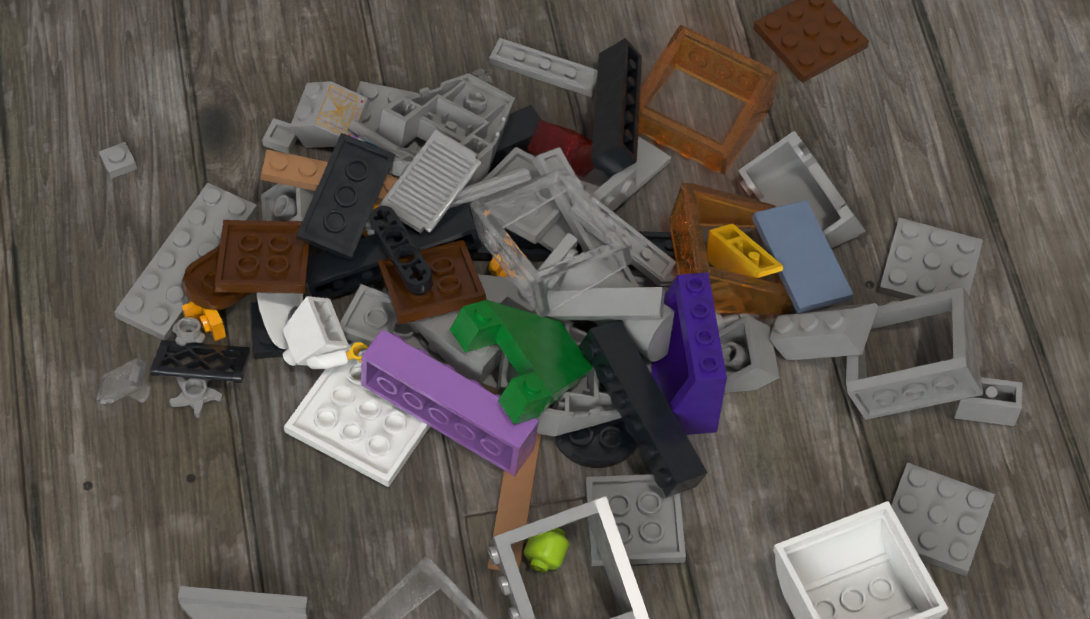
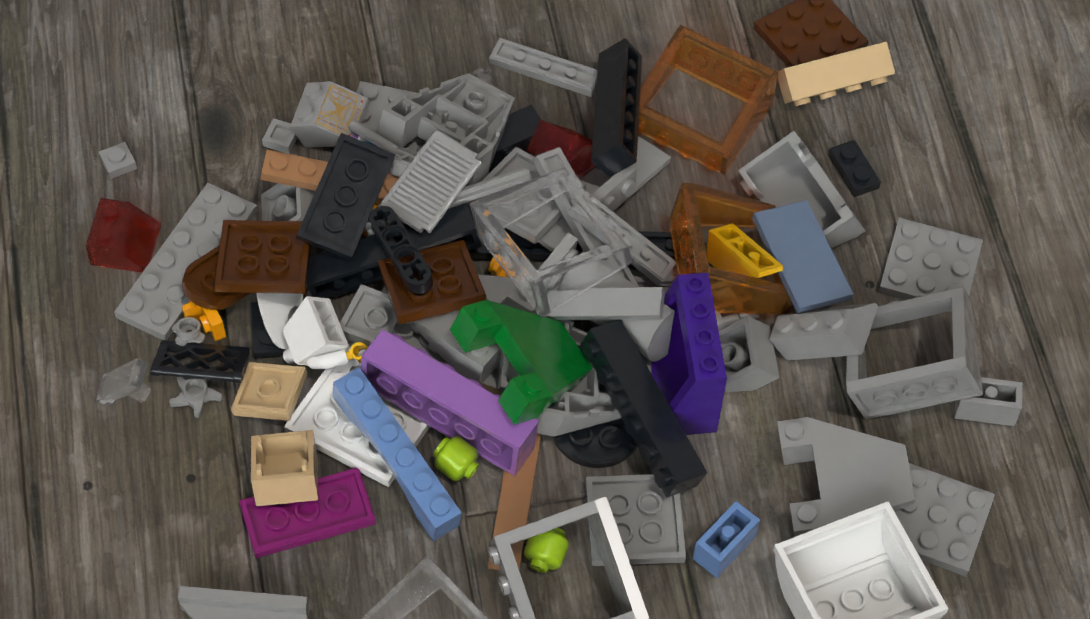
none -> clear red slope [86,198,161,273]
none -> tan plate [231,362,308,421]
none -> magenta tile [239,468,376,559]
none -> tan container [251,430,318,506]
none -> medium blue arch [333,368,462,542]
none -> lime head [433,436,480,482]
none -> medium blue brick [693,501,760,578]
none -> tan brick [776,41,895,107]
none -> light grey wedge [777,417,915,537]
none -> black plate [828,140,881,197]

